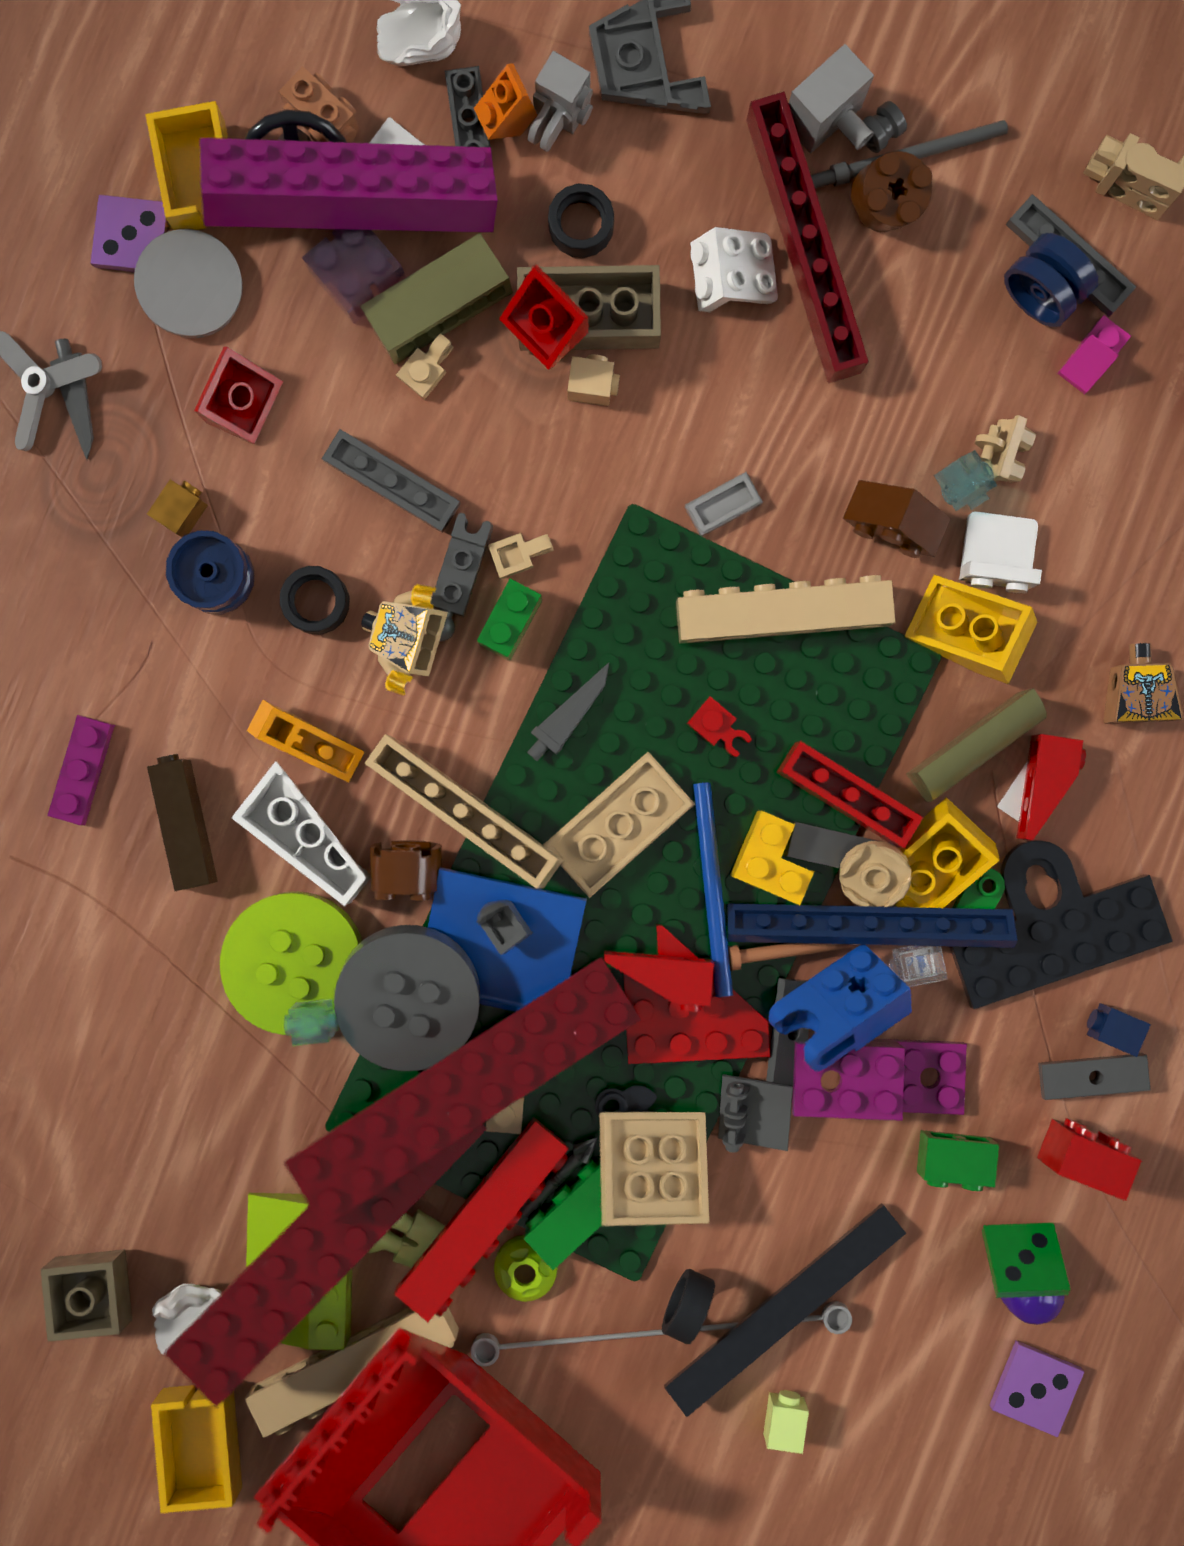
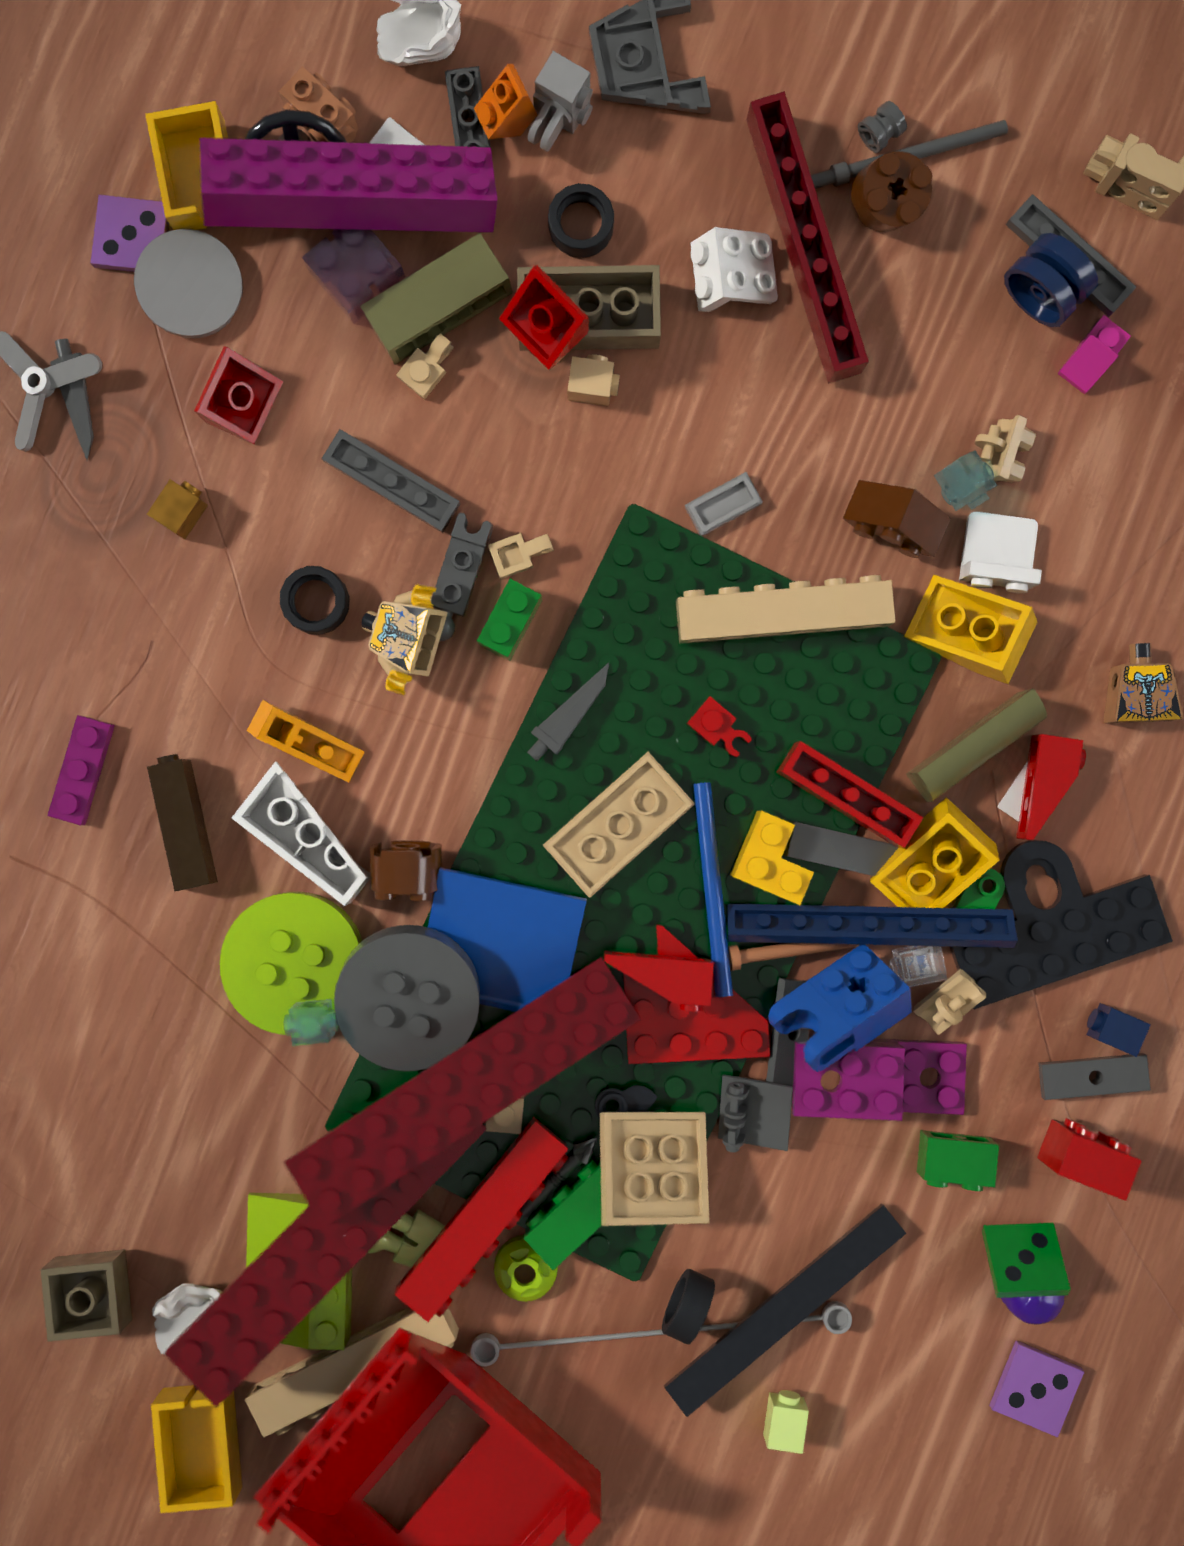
dark blue wheel [166,530,254,614] -> none
tan brick [365,734,563,889] -> none
dark grey plate [477,900,533,955] -> none
light grey brick [789,44,874,153] -> none
tan tile [839,841,911,907] -> none
none -> tan hips [913,969,986,1035]

